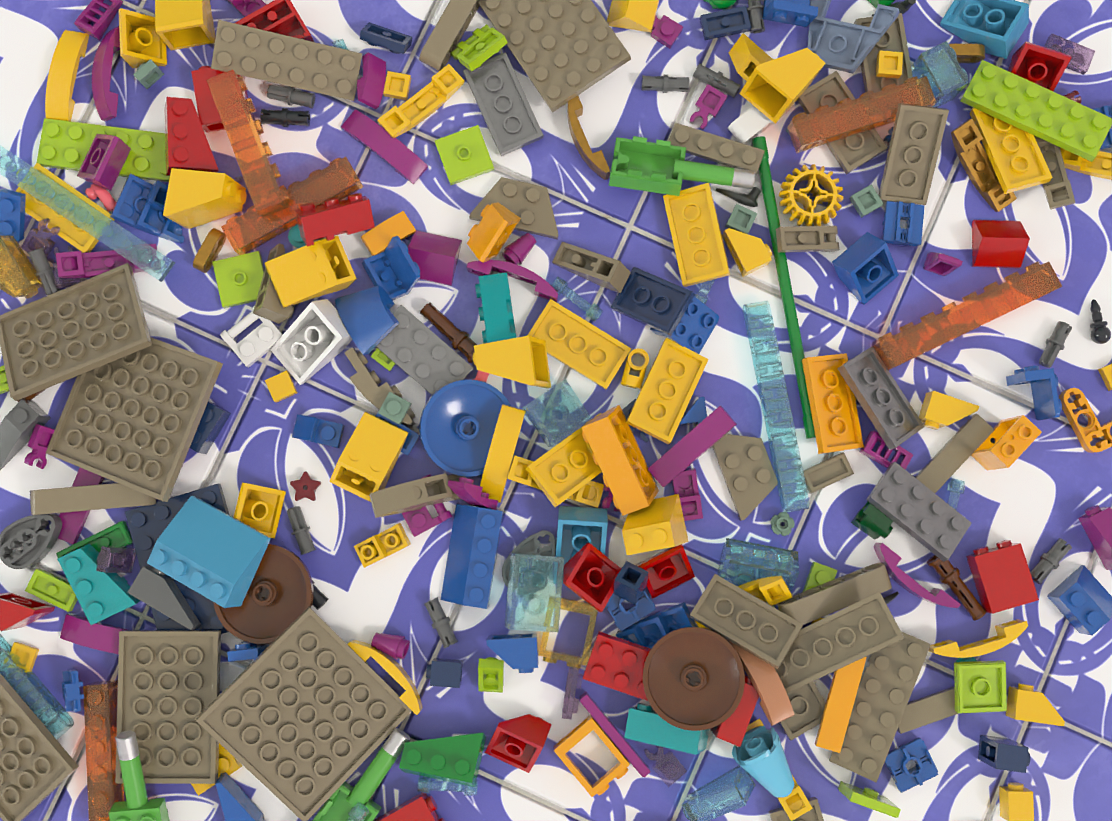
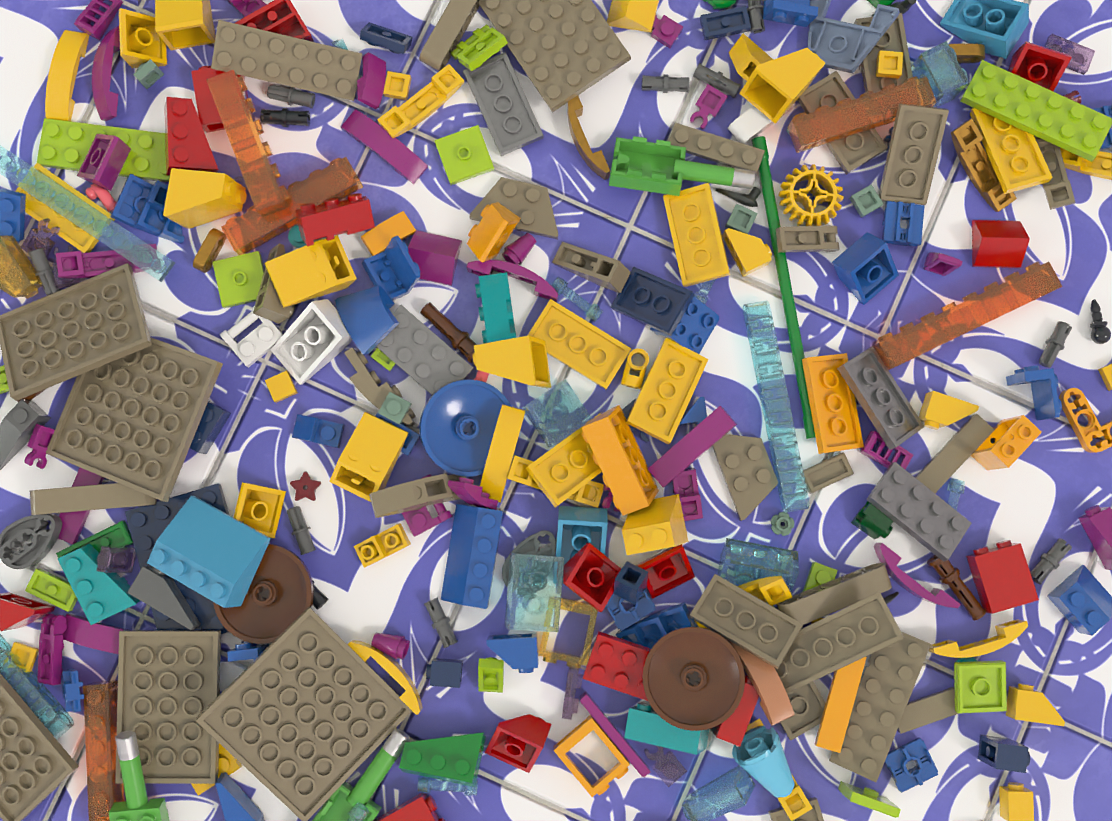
none -> magenta hinge [37,613,67,685]

